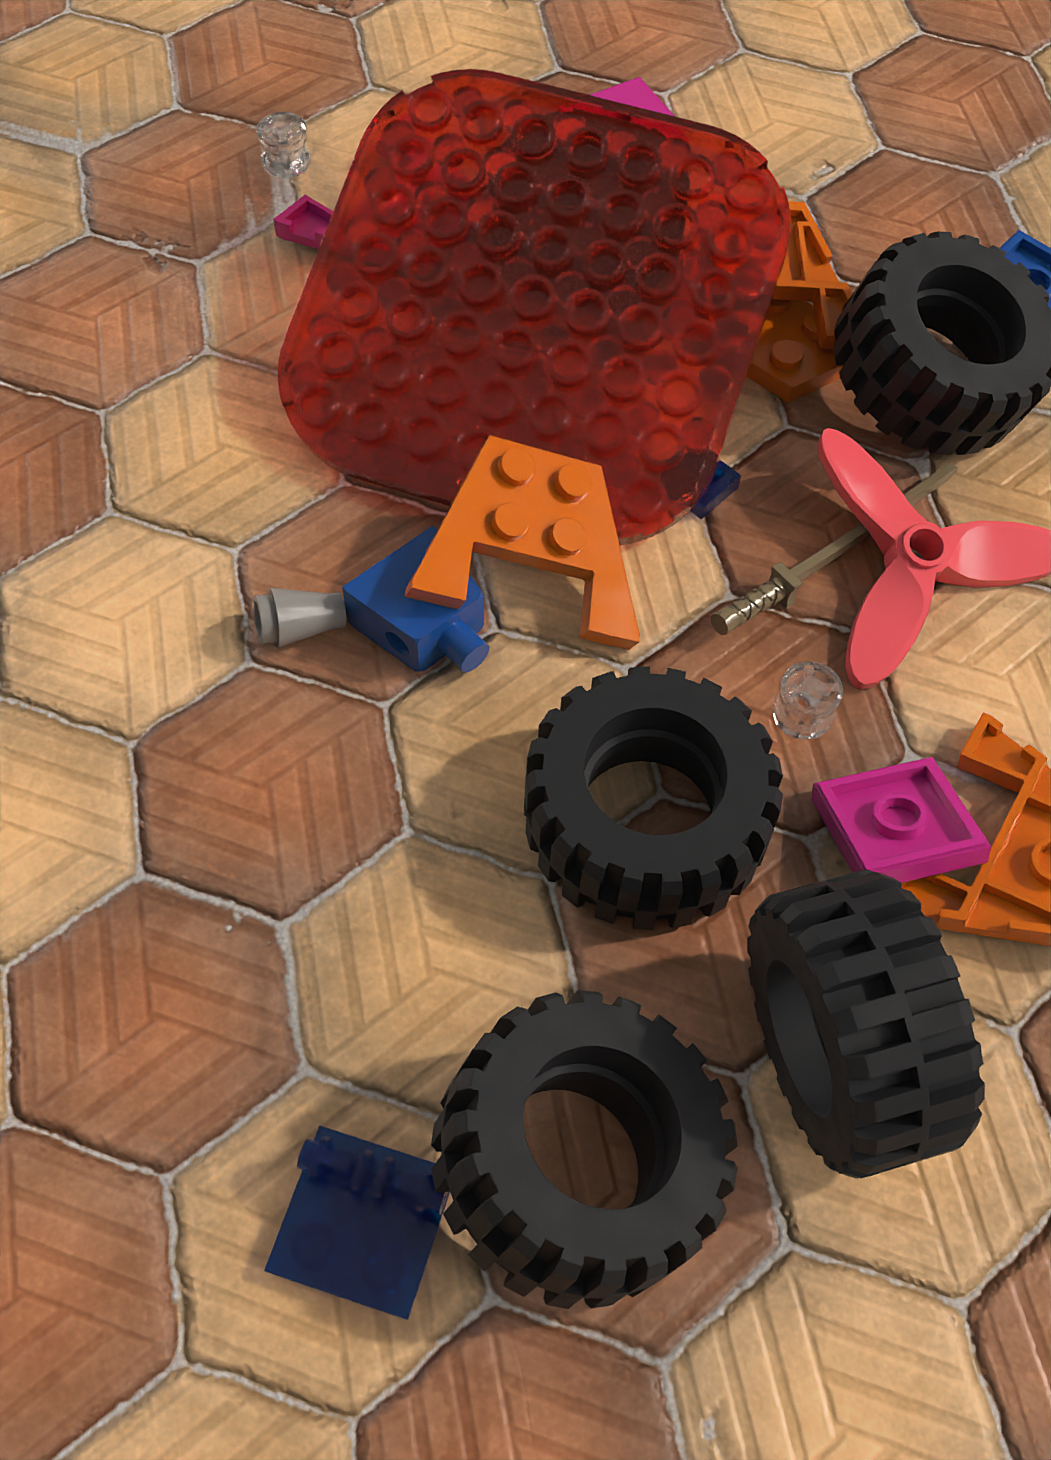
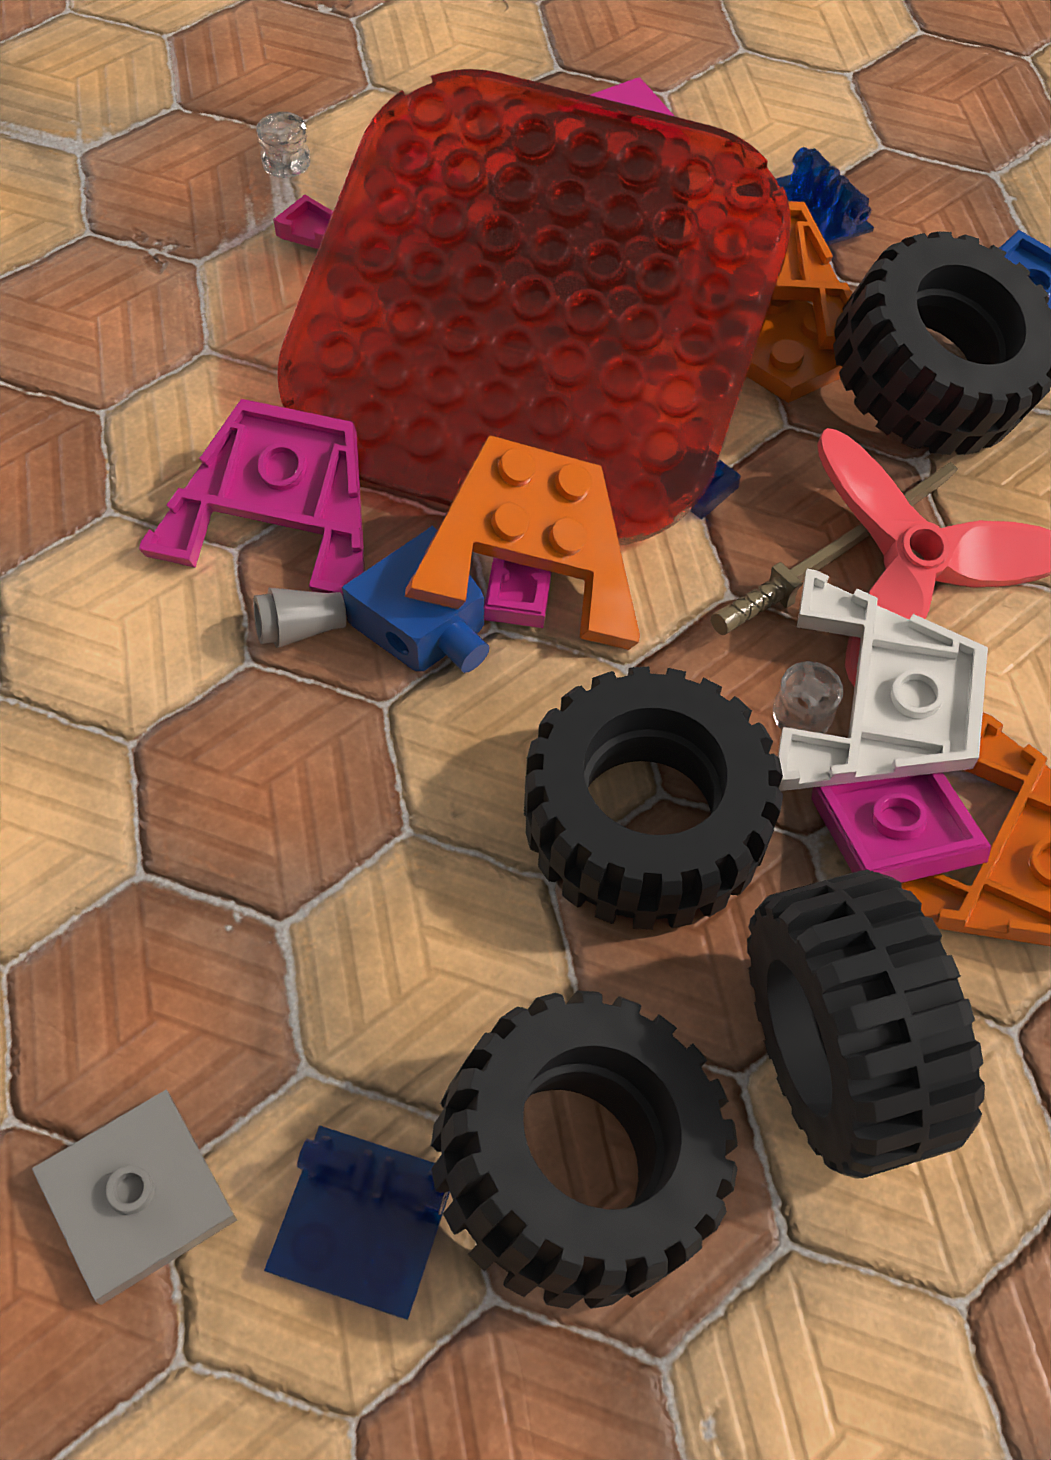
none -> light grey plate [32,1089,237,1305]
none -> dark pink wing [139,399,365,599]
none -> dark pink plate [484,557,552,628]
none -> clear blue hinge [736,147,875,245]
none -> white wing [777,569,988,791]

